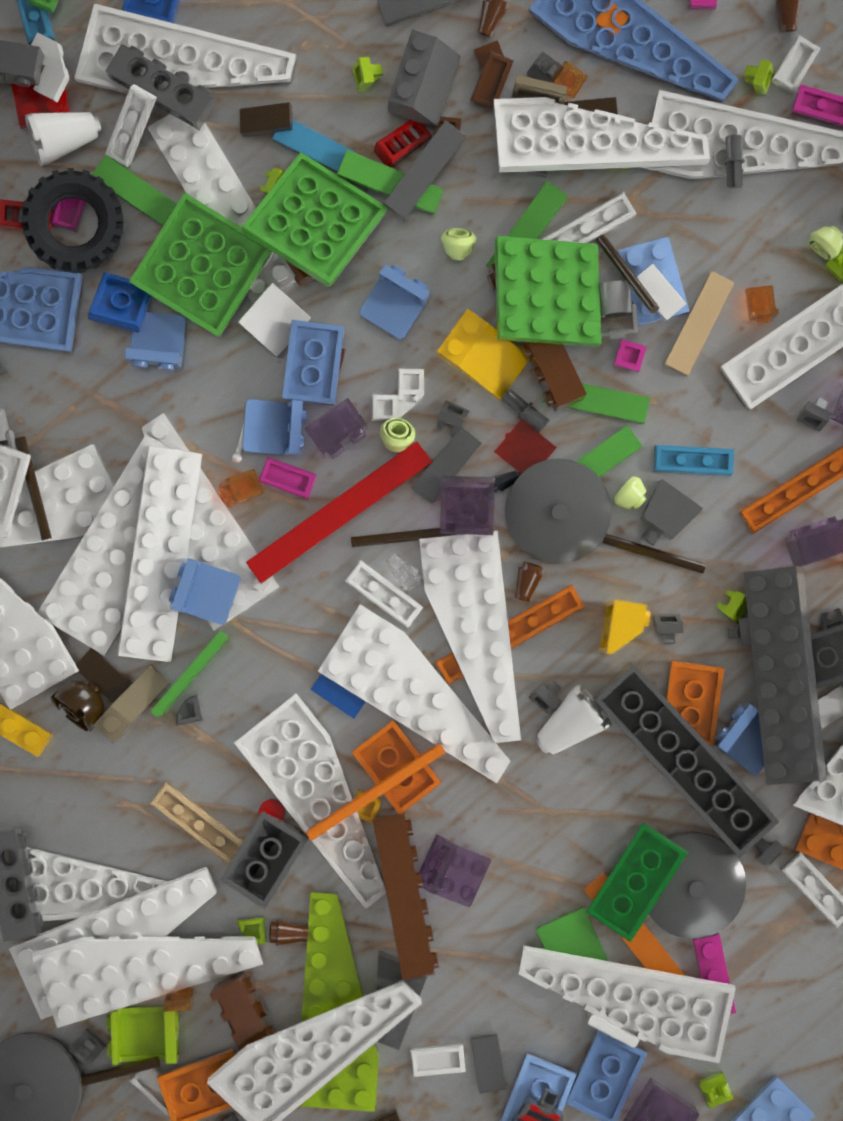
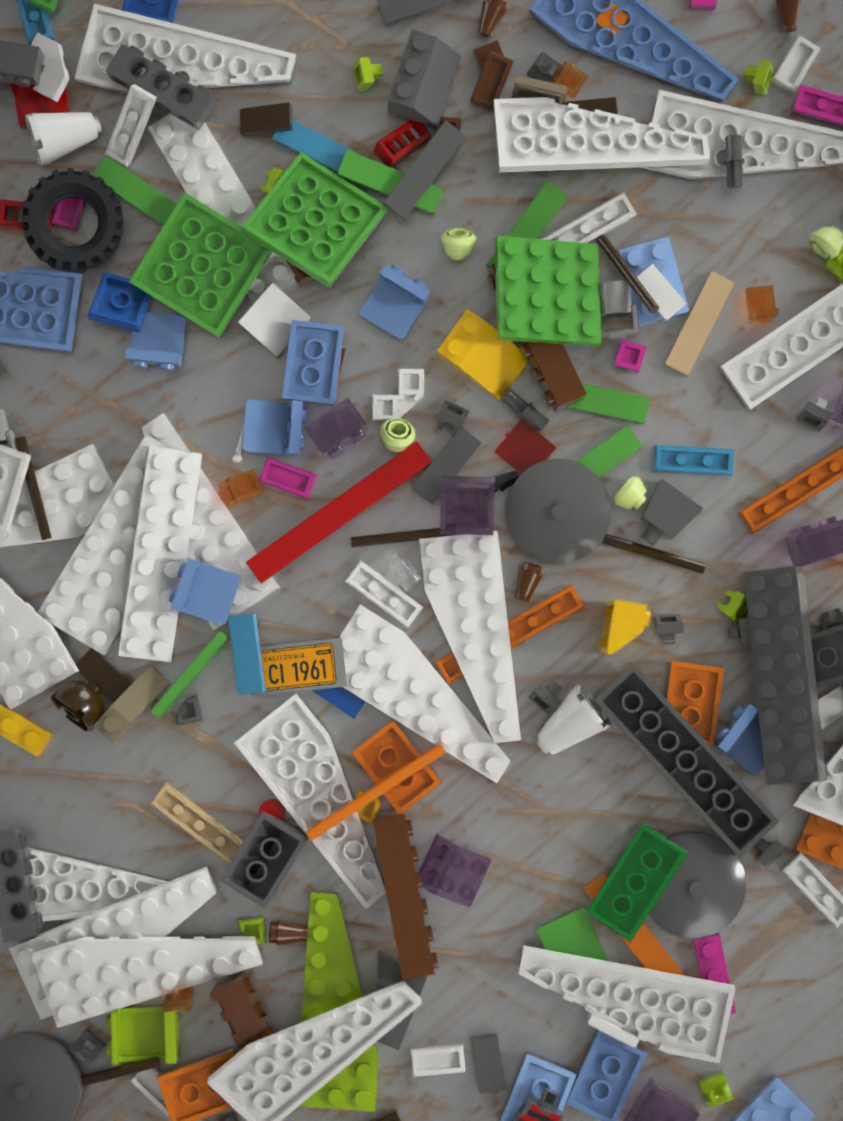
none -> dark azure tile [228,613,266,694]
none -> sticker [251,638,347,696]

